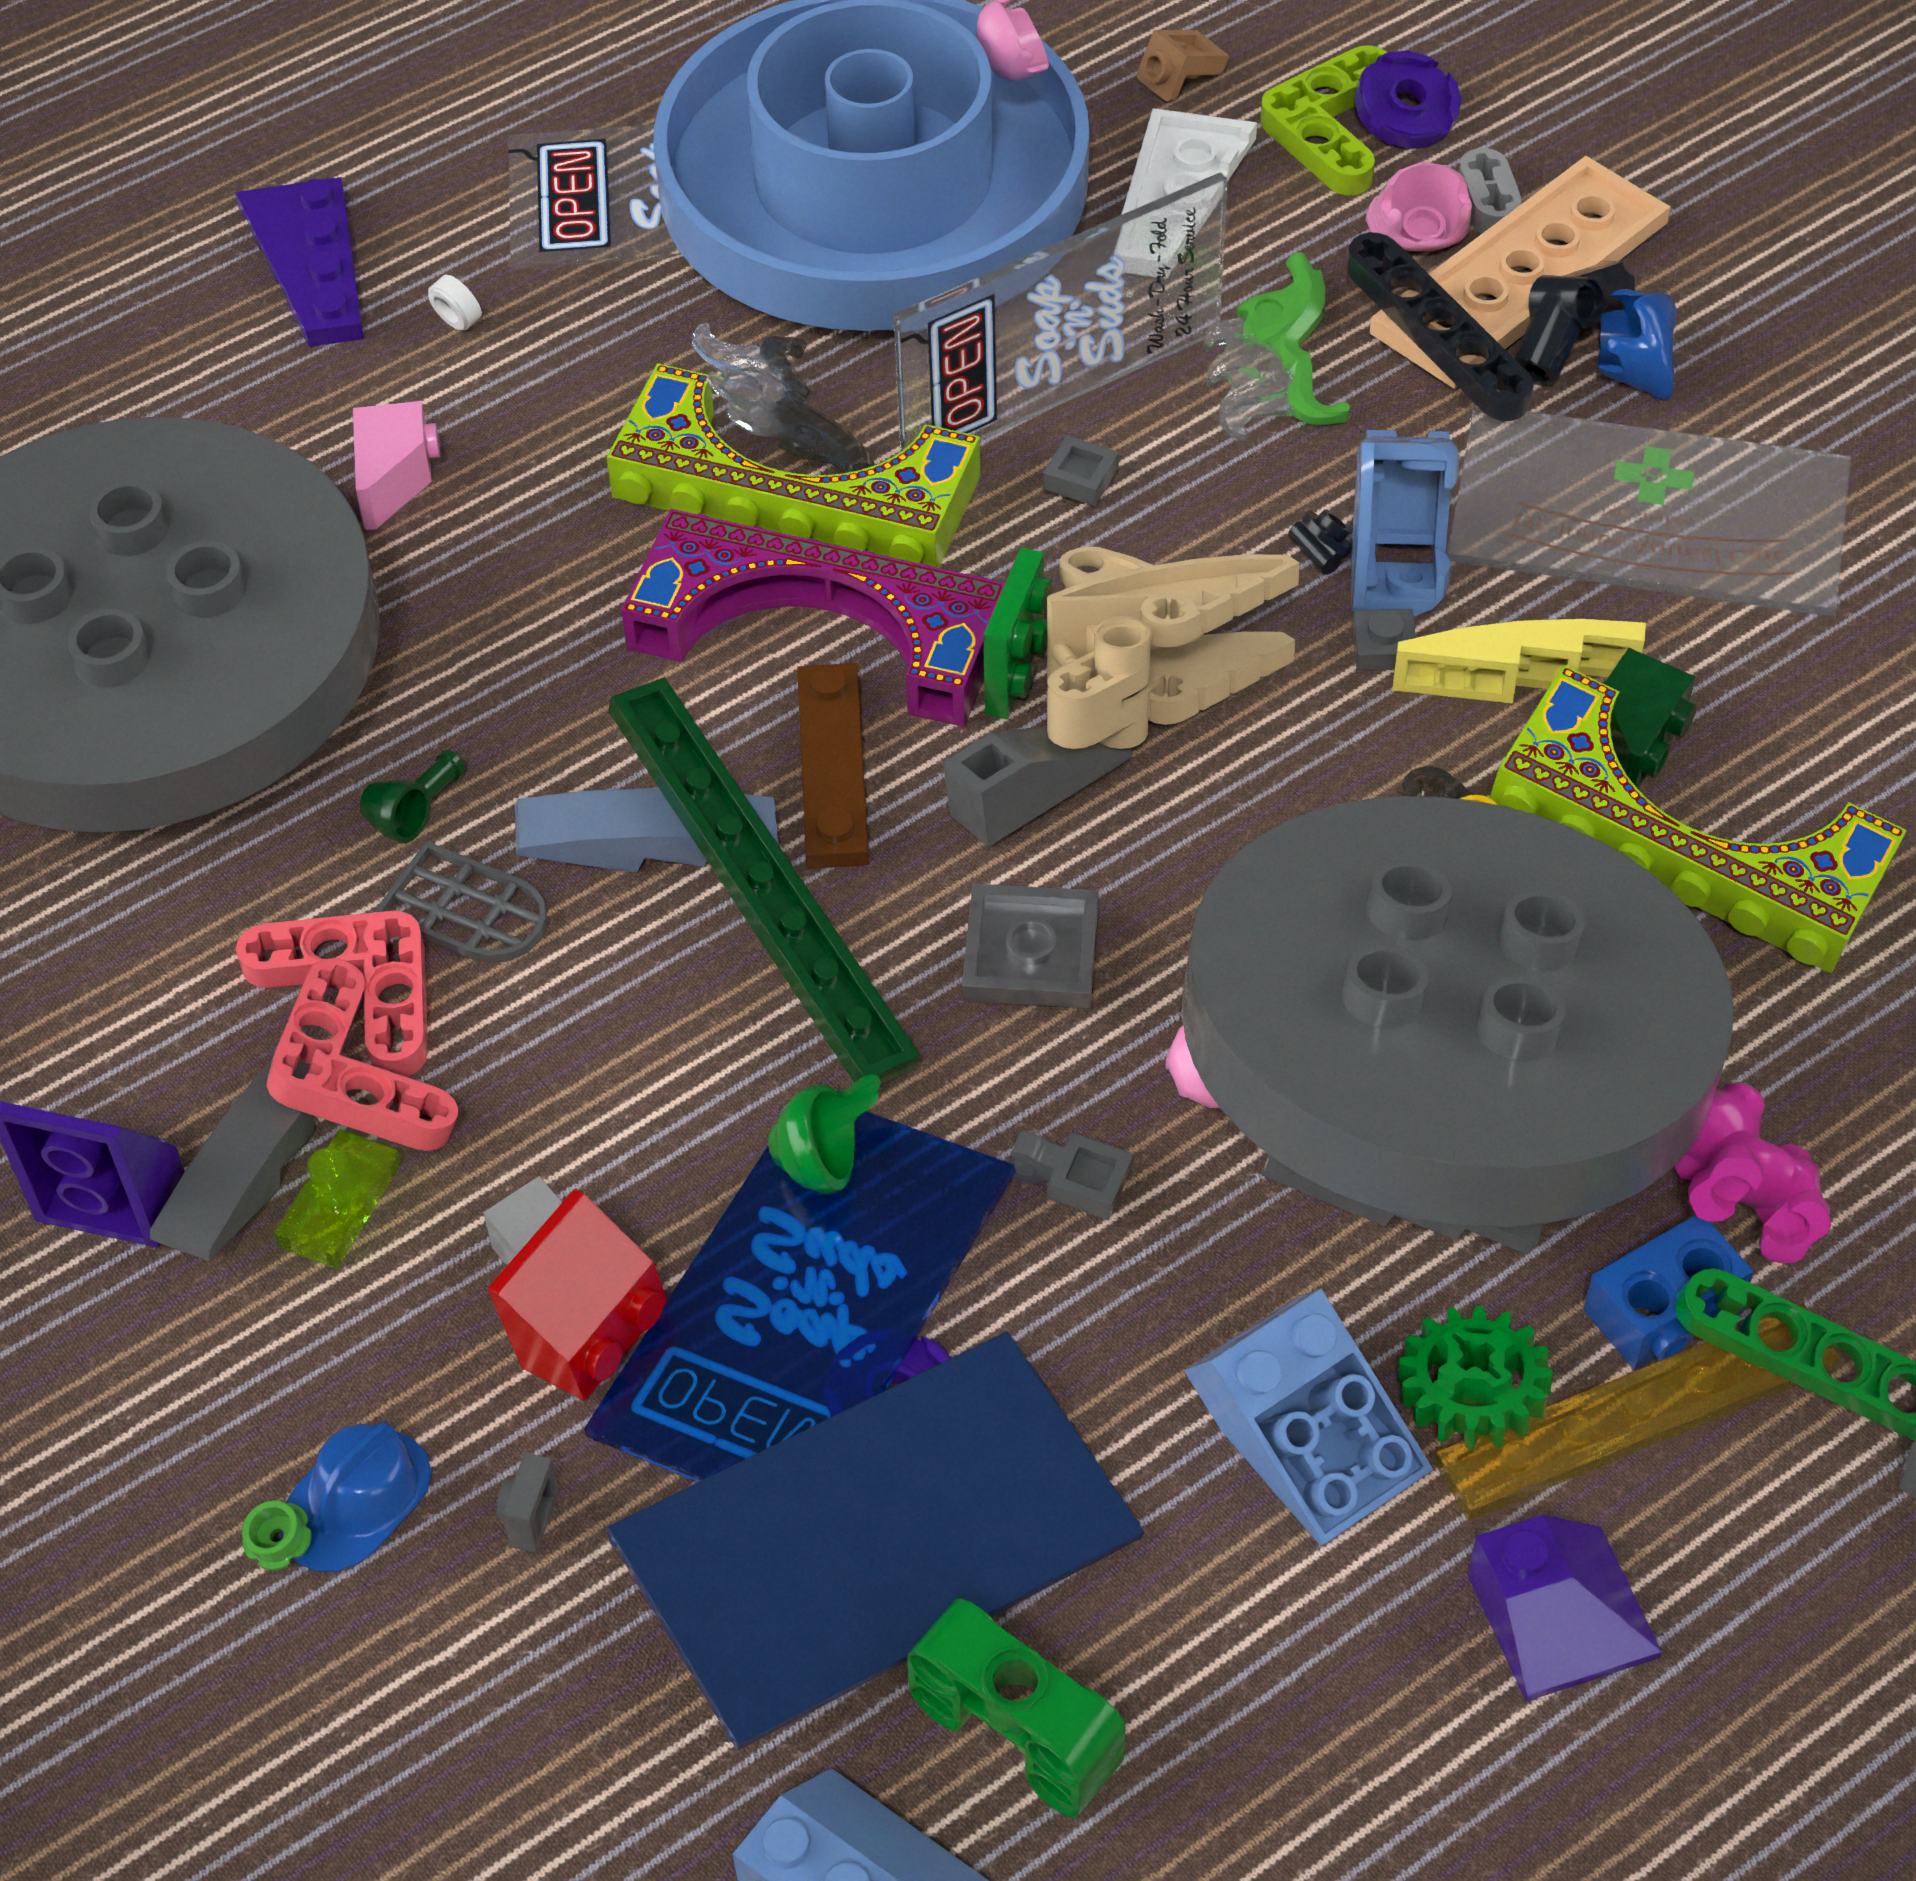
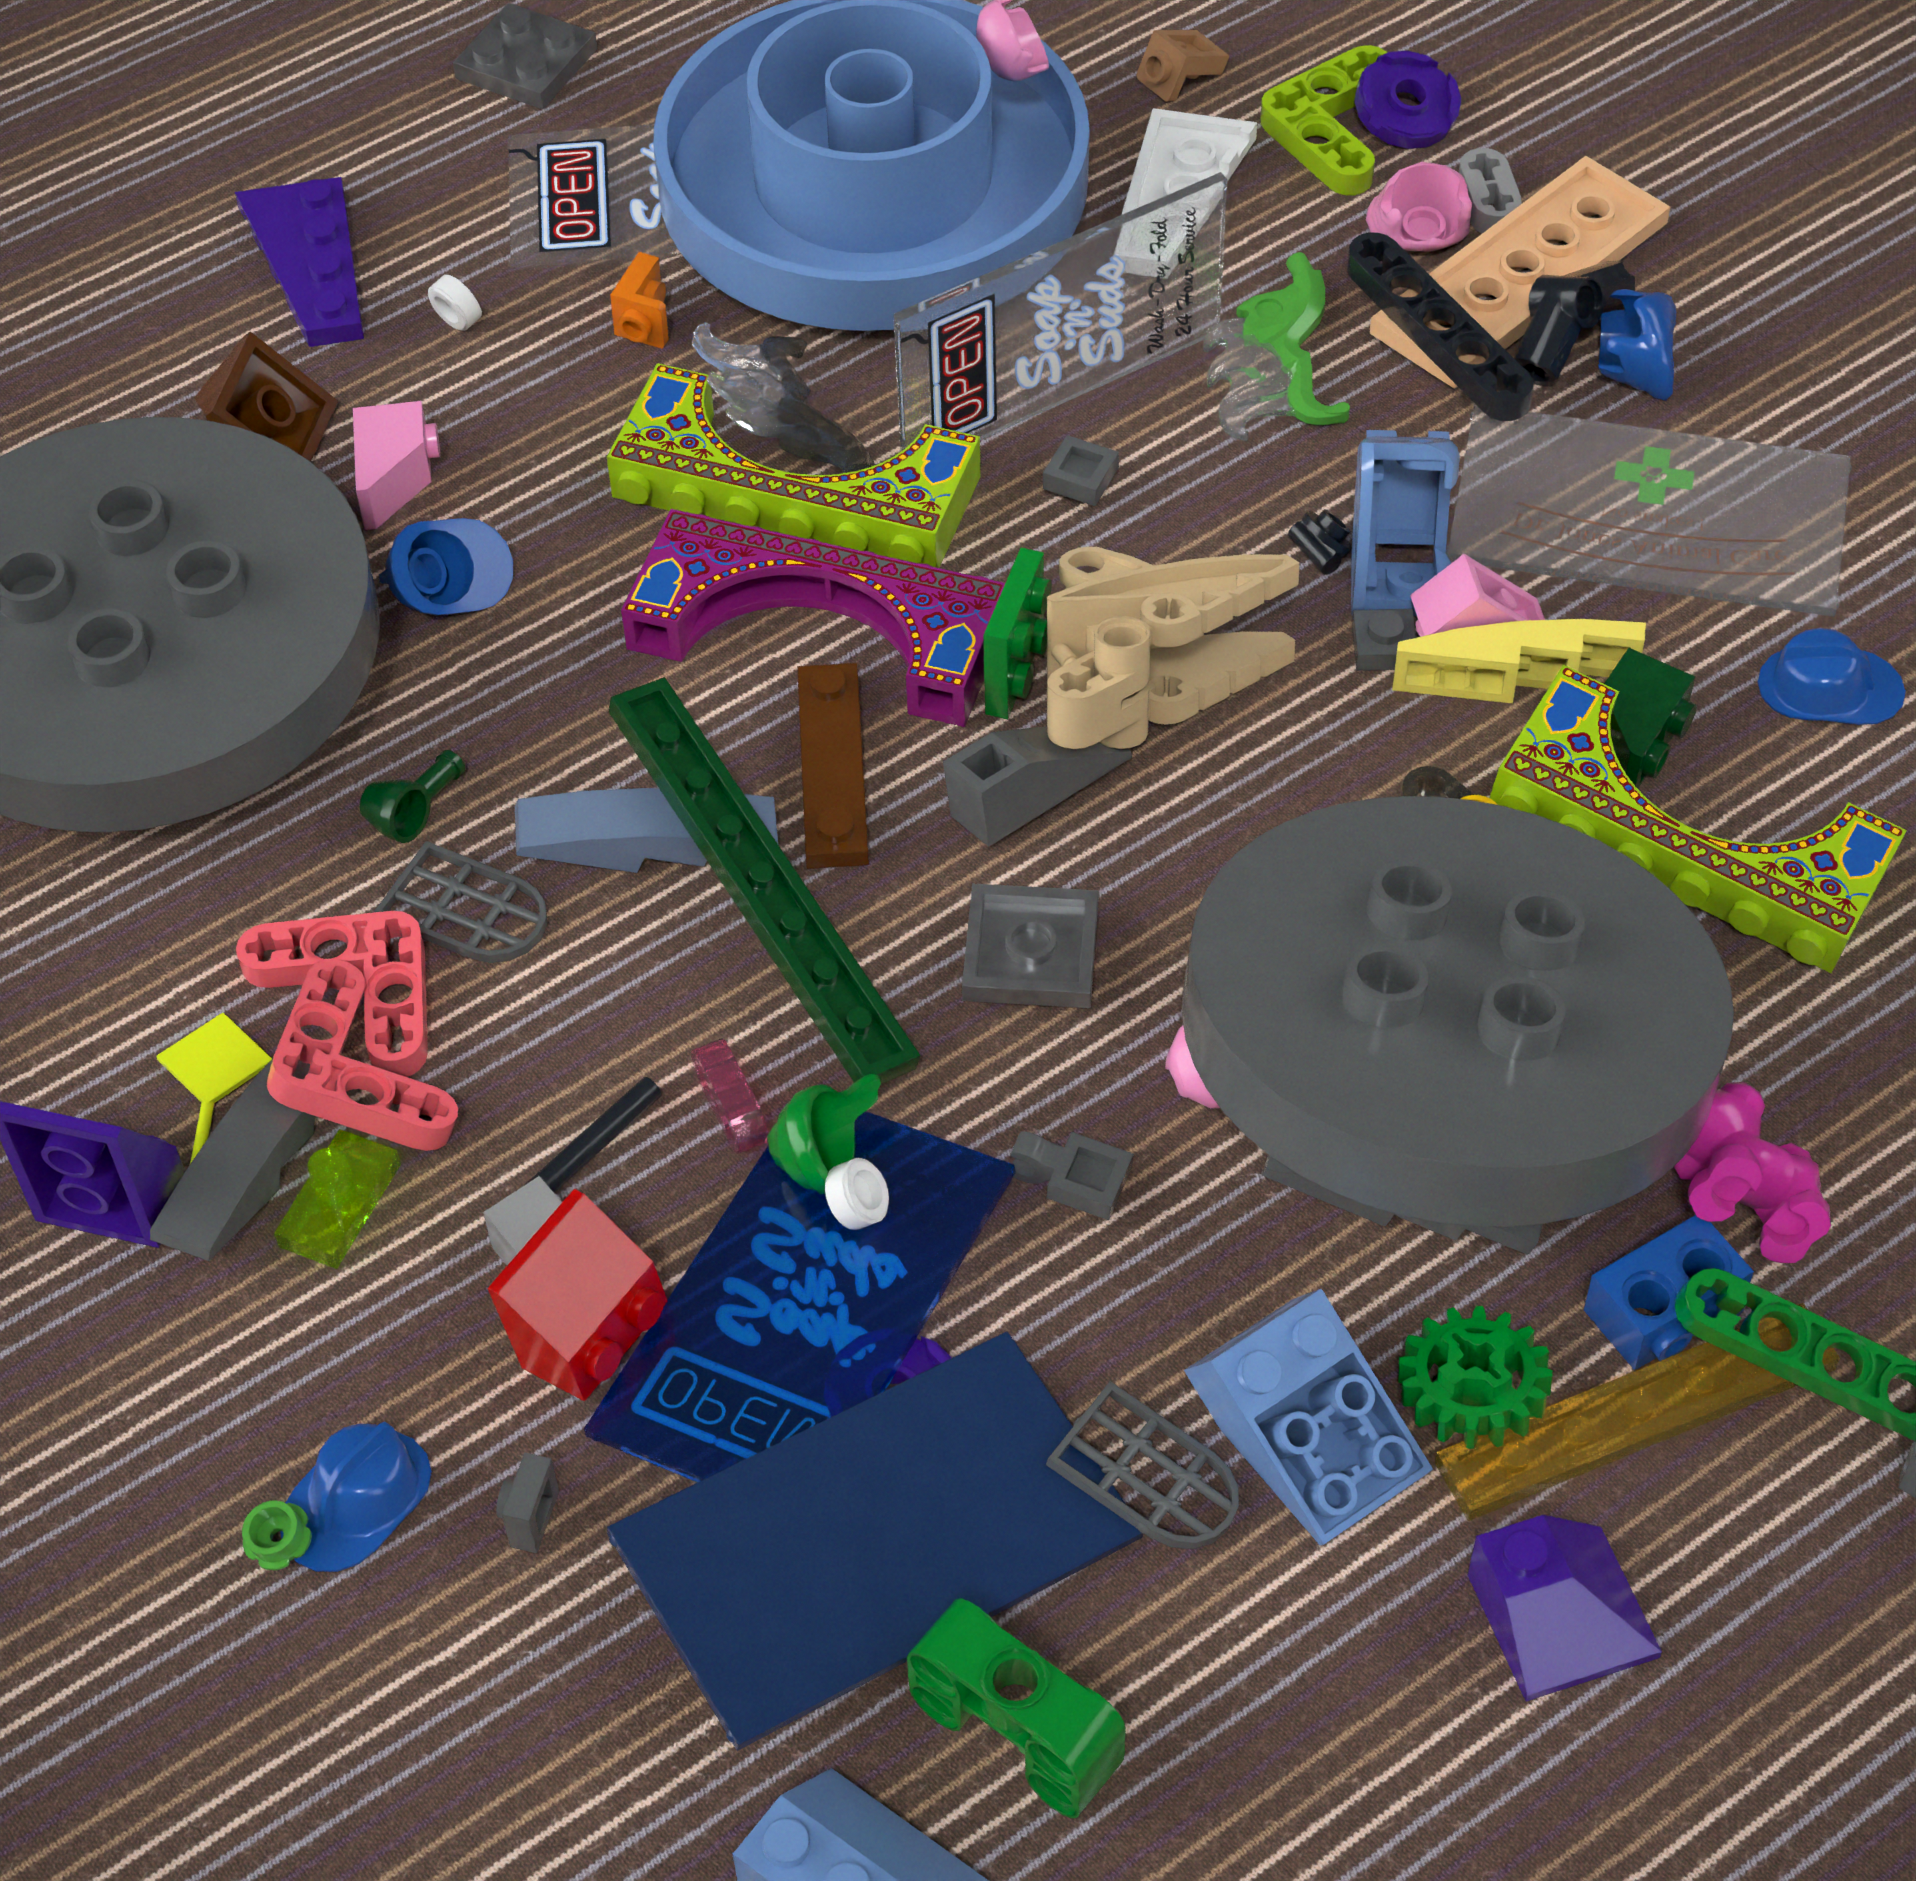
none -> neon yellow piece [156,1012,272,1164]
none -> reddish brown slope [194,331,338,462]
none -> blue piece [378,518,513,615]
none -> flat silver plate [453,3,597,110]
none -> black bar [519,1077,662,1193]
none -> orange bracket [610,252,669,349]
none -> clear pink beam [691,1038,768,1154]
none -> white tile [825,1158,889,1230]
none -> dark grey window [1046,1381,1239,1549]
none -> bright pink slope [1410,554,1545,637]
none -> blue piece [1758,628,1906,725]

